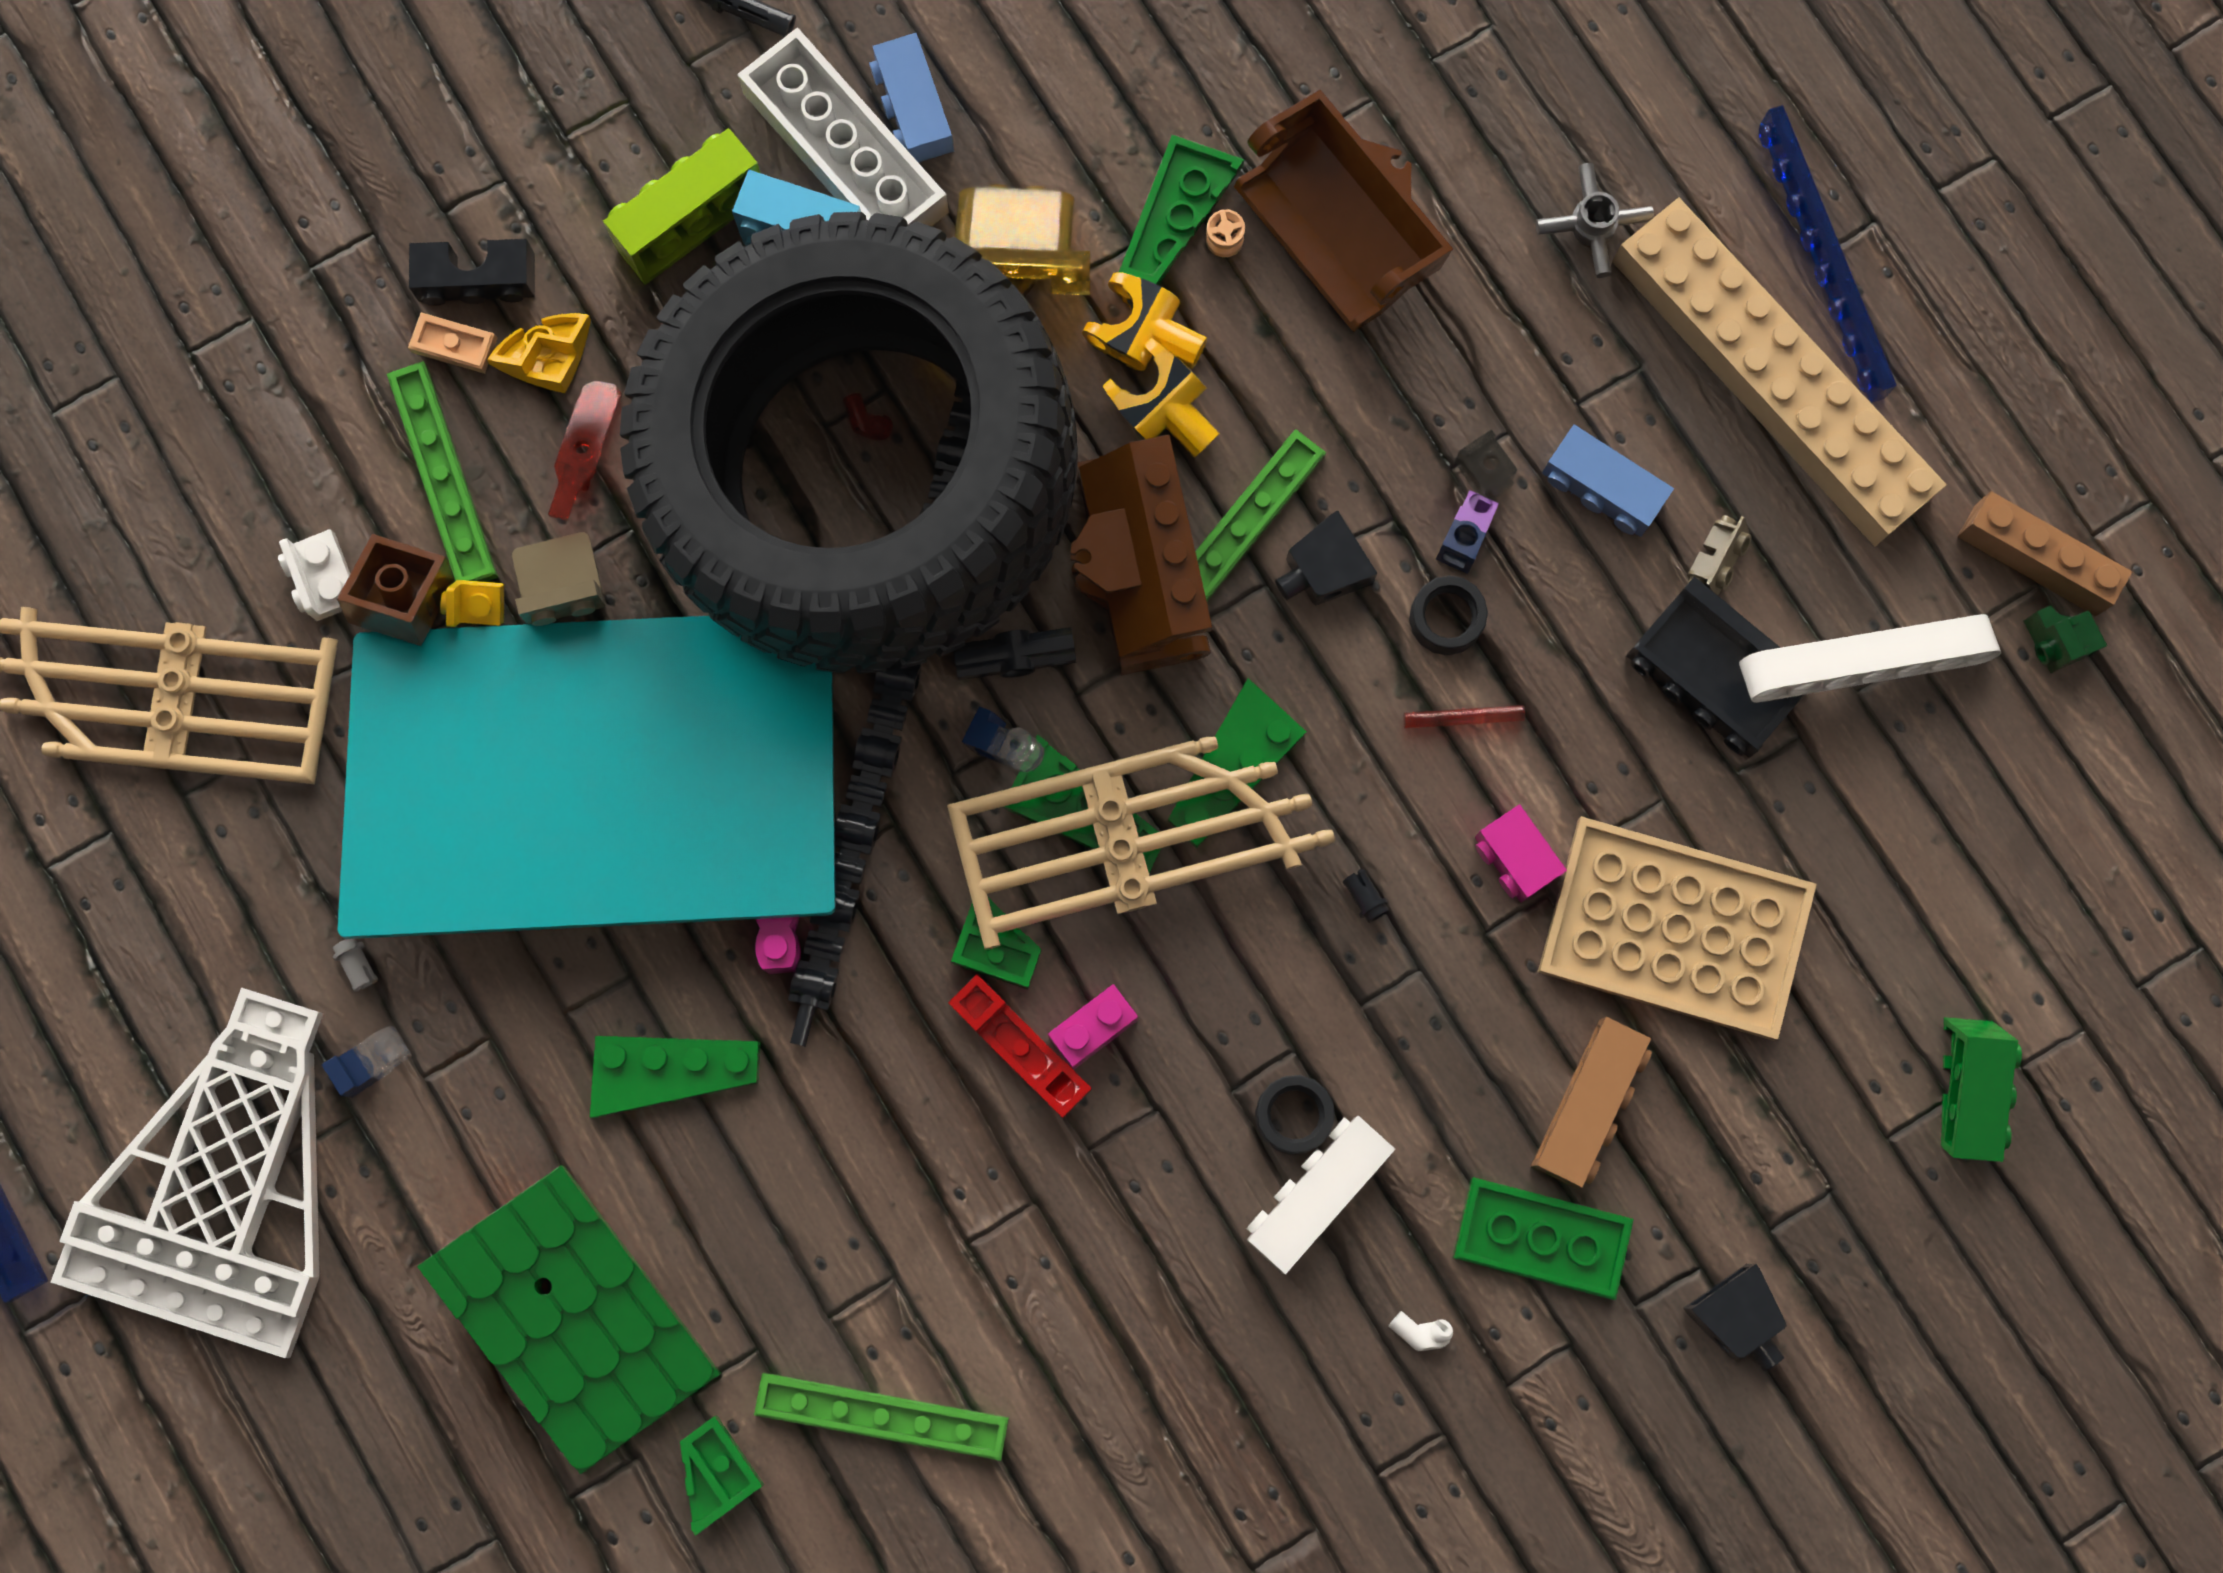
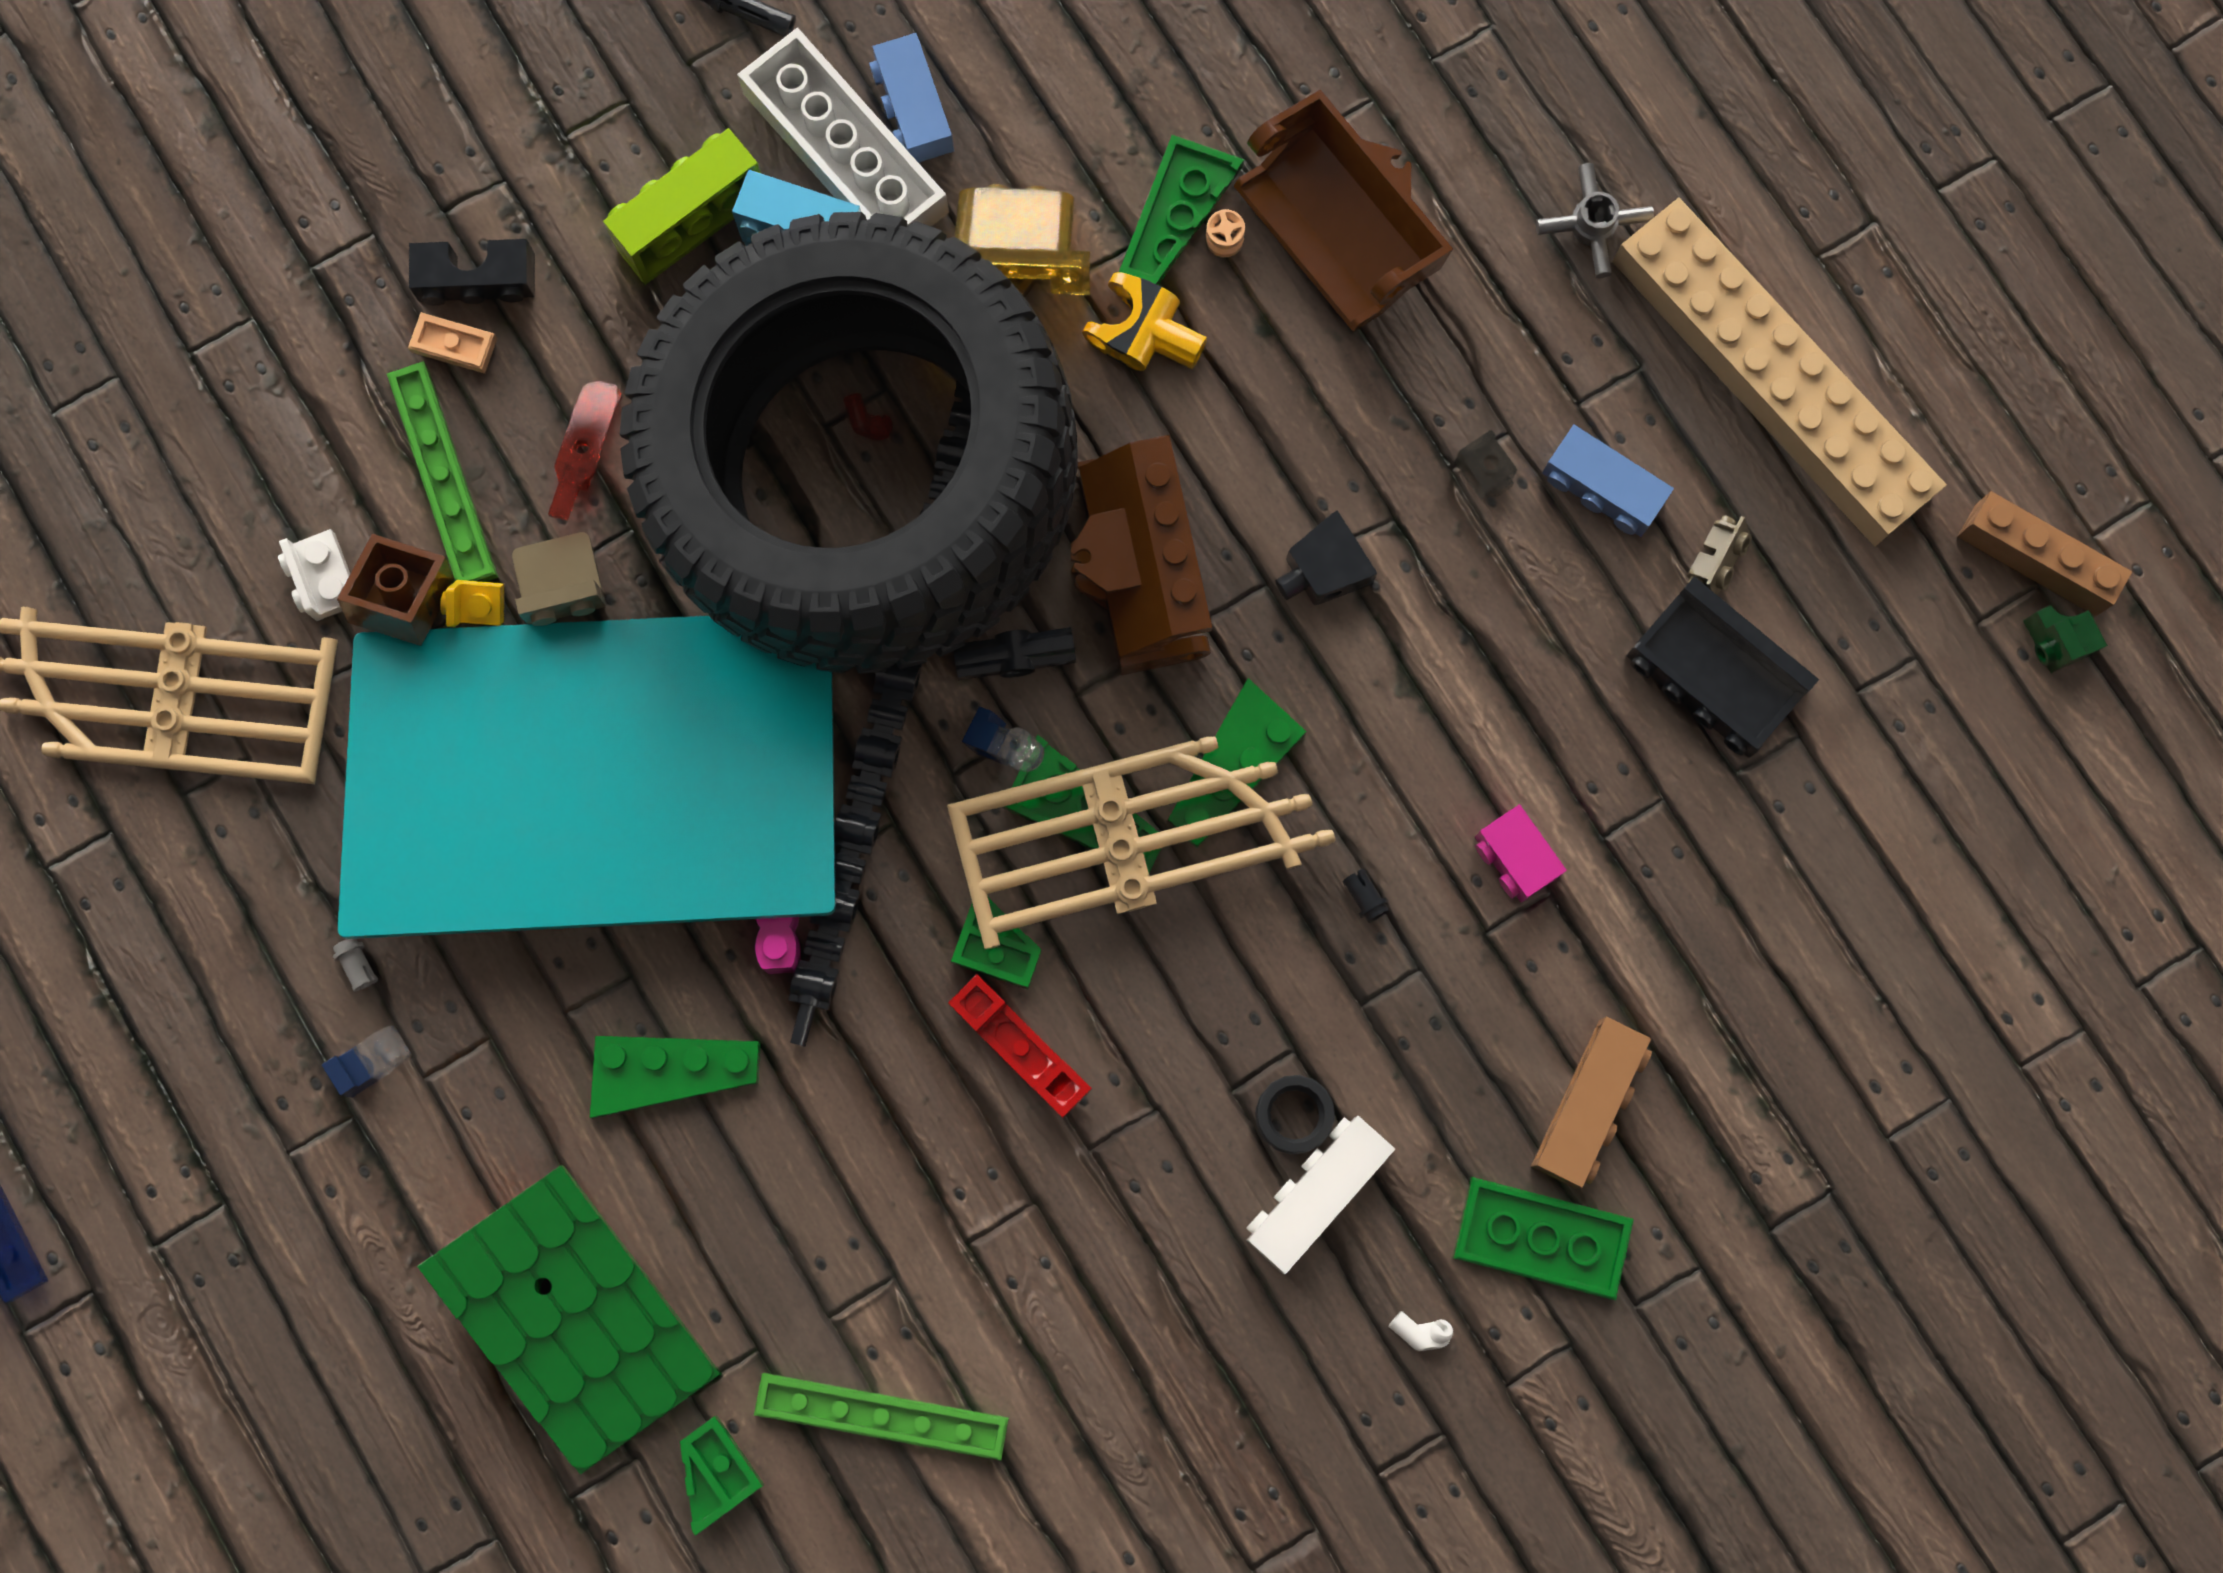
white wing [51,988,323,1358] -> none
yellow brick [487,313,591,393] -> none
dark pink brick [1048,984,1138,1070] -> none
yellow connector [1103,338,1220,458] -> none
bright green tile [1195,429,1326,601] -> none
clear red bar [1403,705,1525,729] -> none
black tyre [1409,575,1488,655] -> none
dark blue leg [1436,490,1499,574] -> none
tan plate [1538,816,1817,1041] -> none
black torso [1683,1264,1787,1371] -> none
white beam [1739,614,2002,703] -> none
clear blue plate [1759,105,1897,403] -> none
green wedge [1941,1017,2022,1162] -> none

